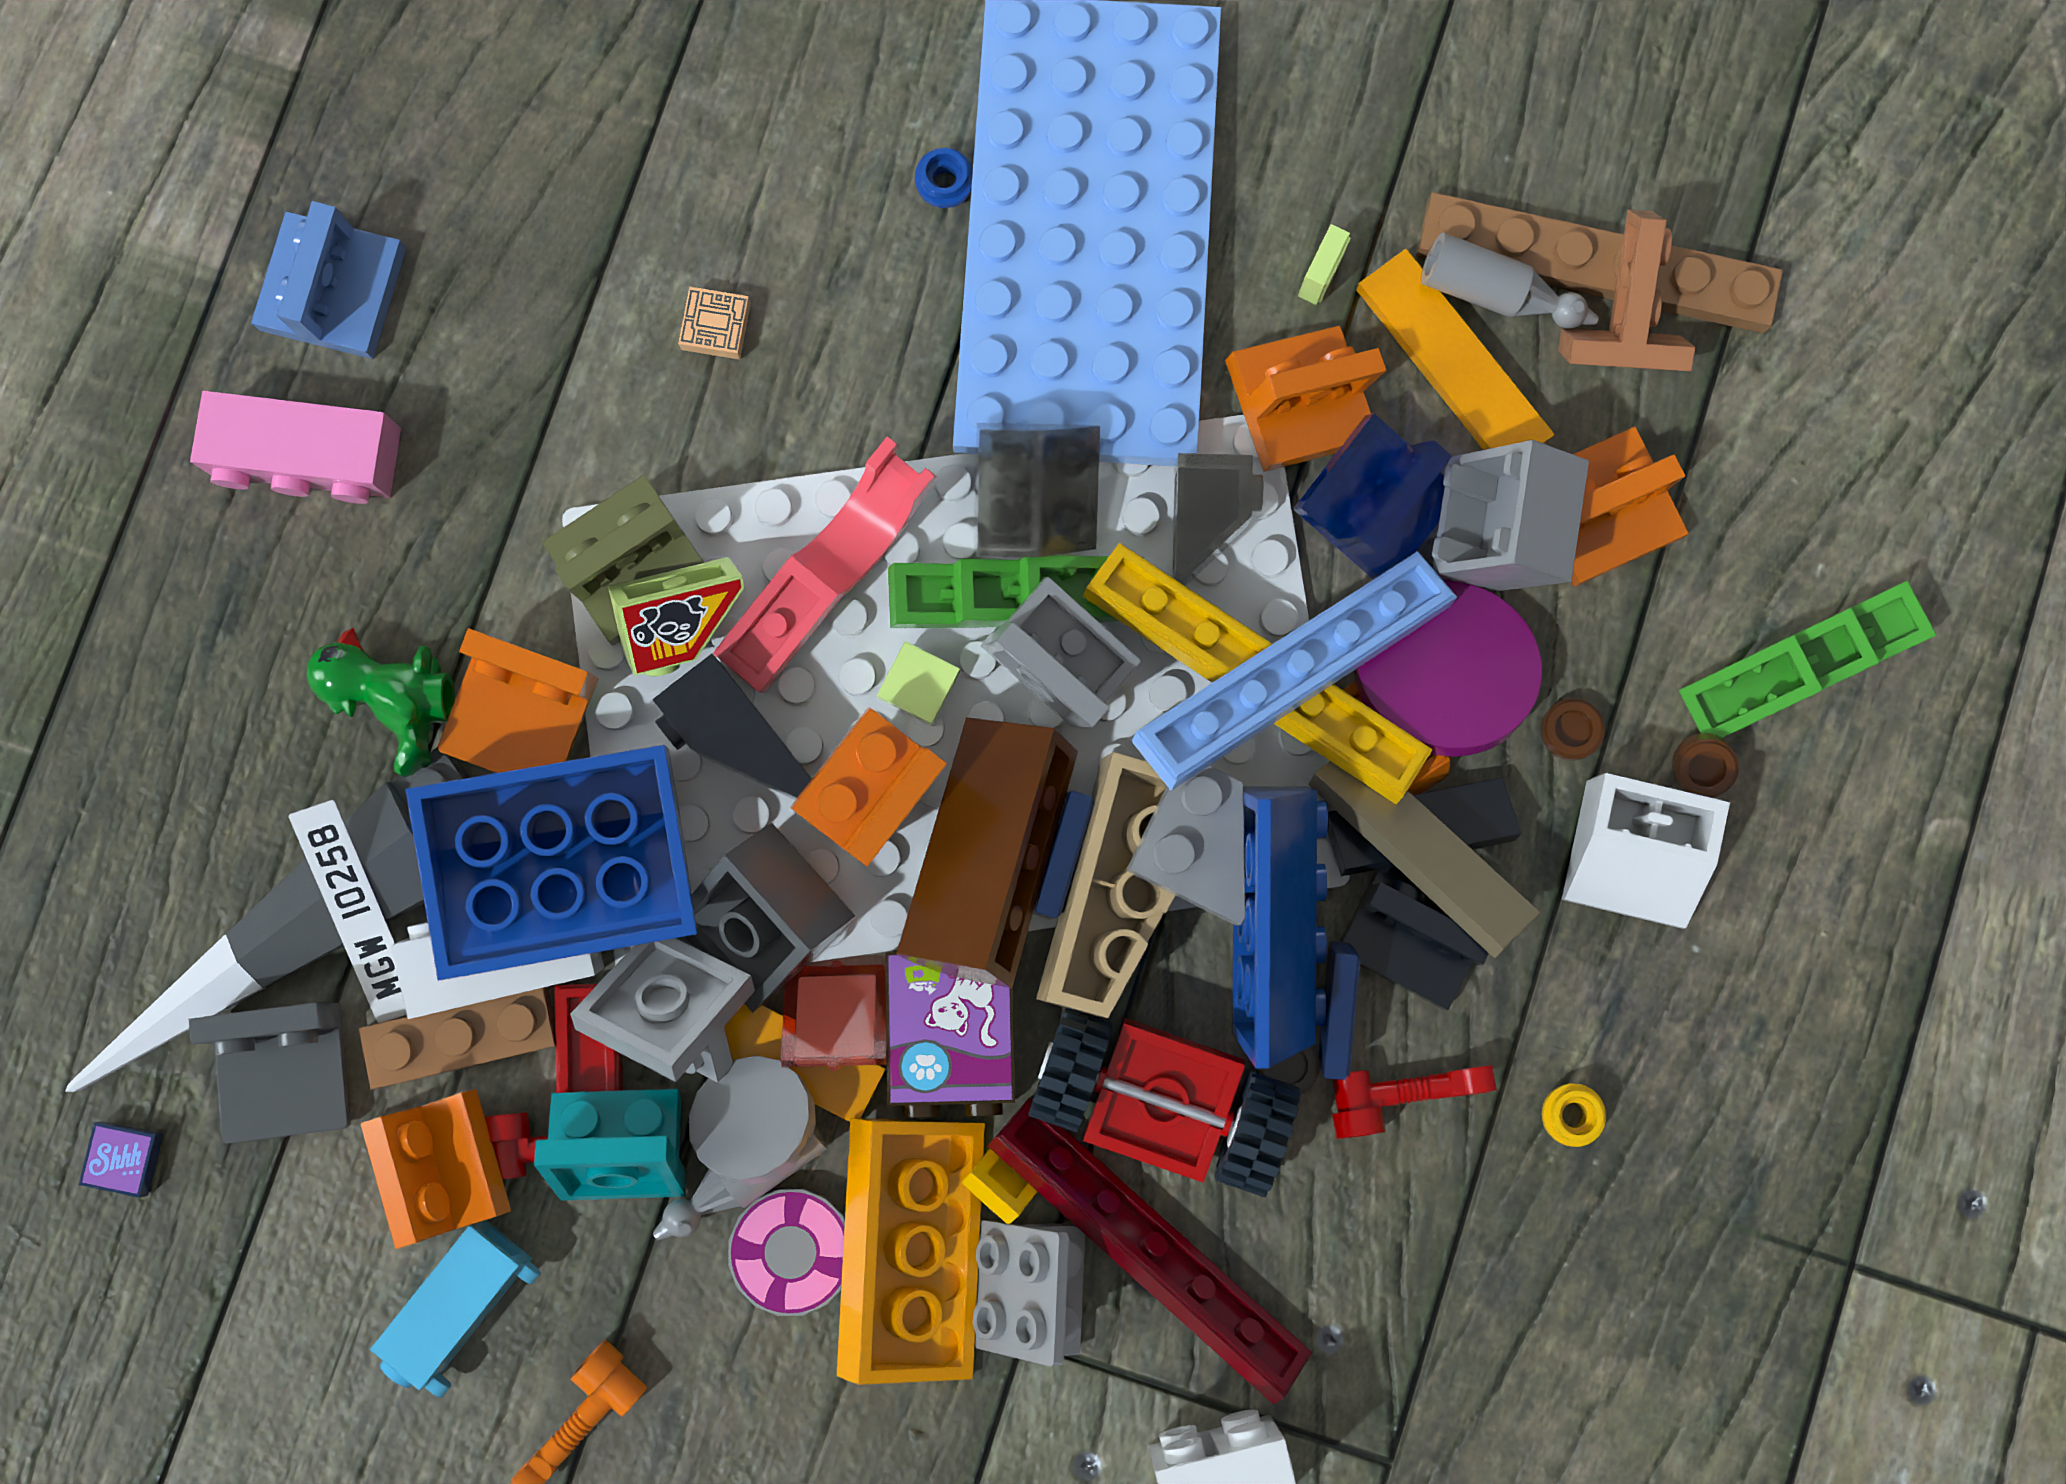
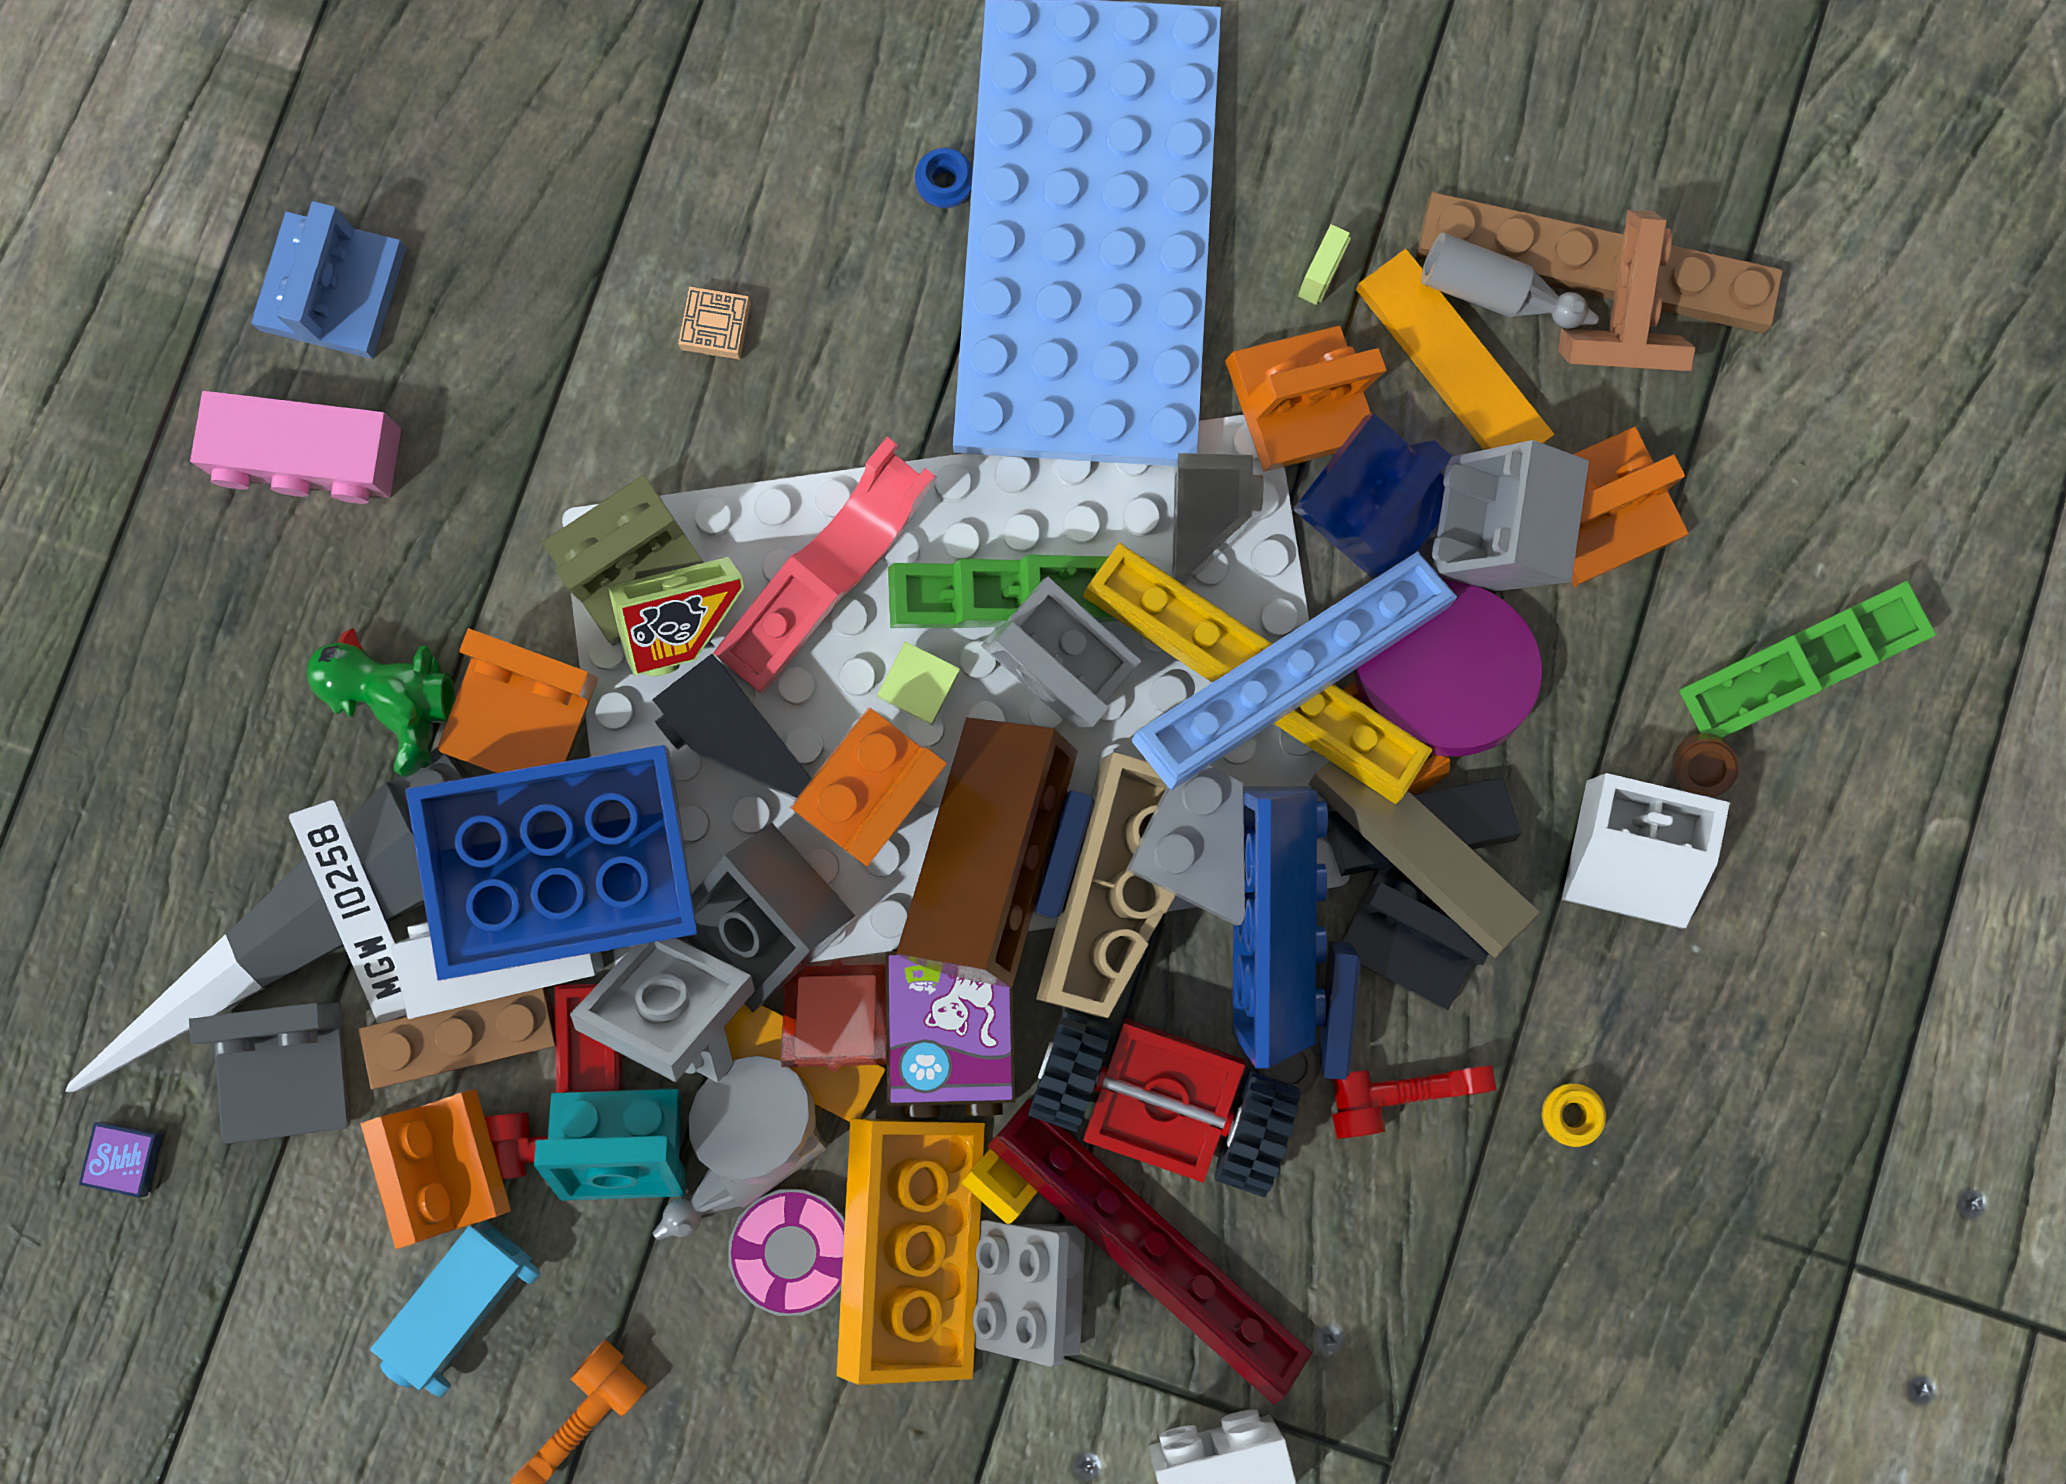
clear smoke slope [974,423,1100,557] -> none
reddish brown tile [1540,698,1605,761] -> none

